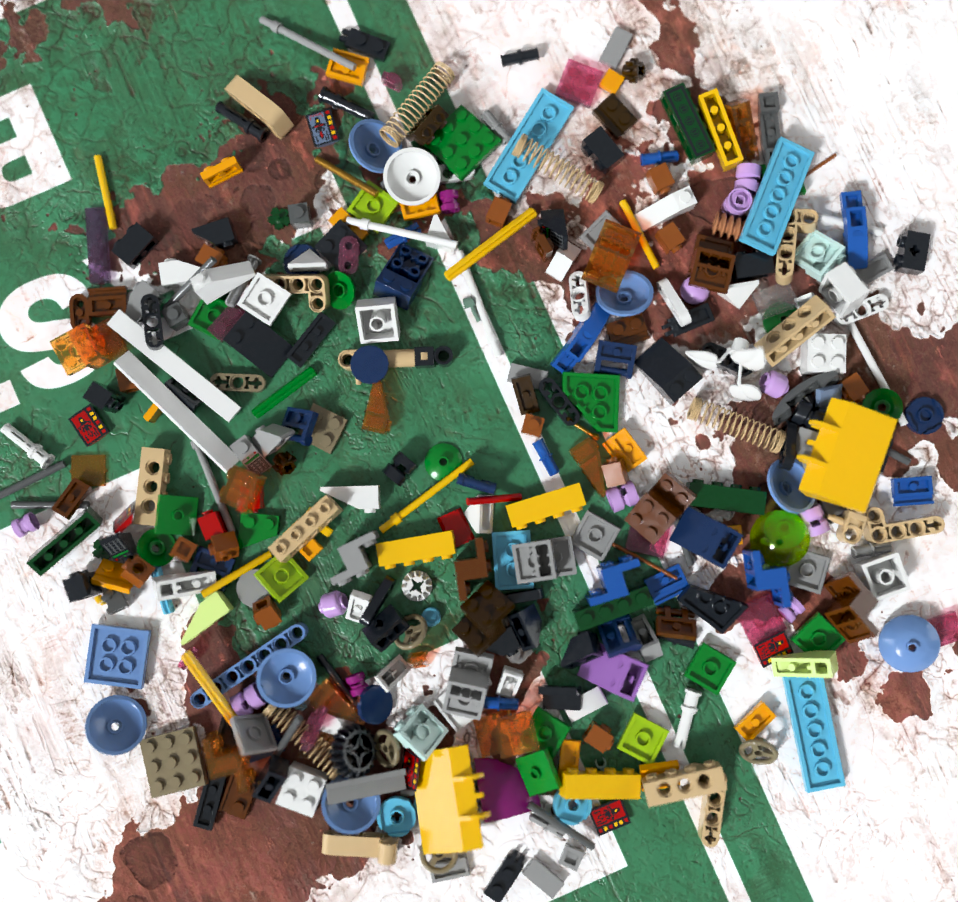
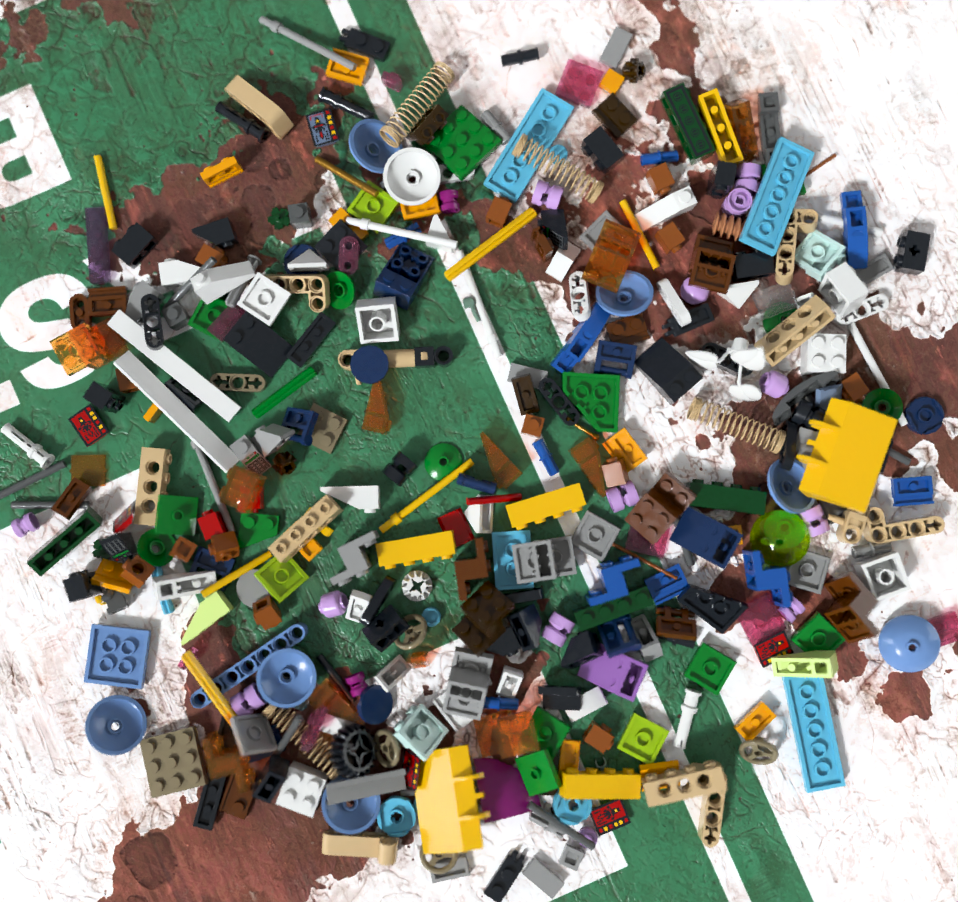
none -> clear orange slope [480,432,523,490]
none -> lavender wheel [531,179,564,210]
none -> lavender wheel [540,611,575,647]
none -> medium azure tile [549,145,568,165]
none -> lavender tile [579,827,598,848]
none -> black brick [706,160,737,199]

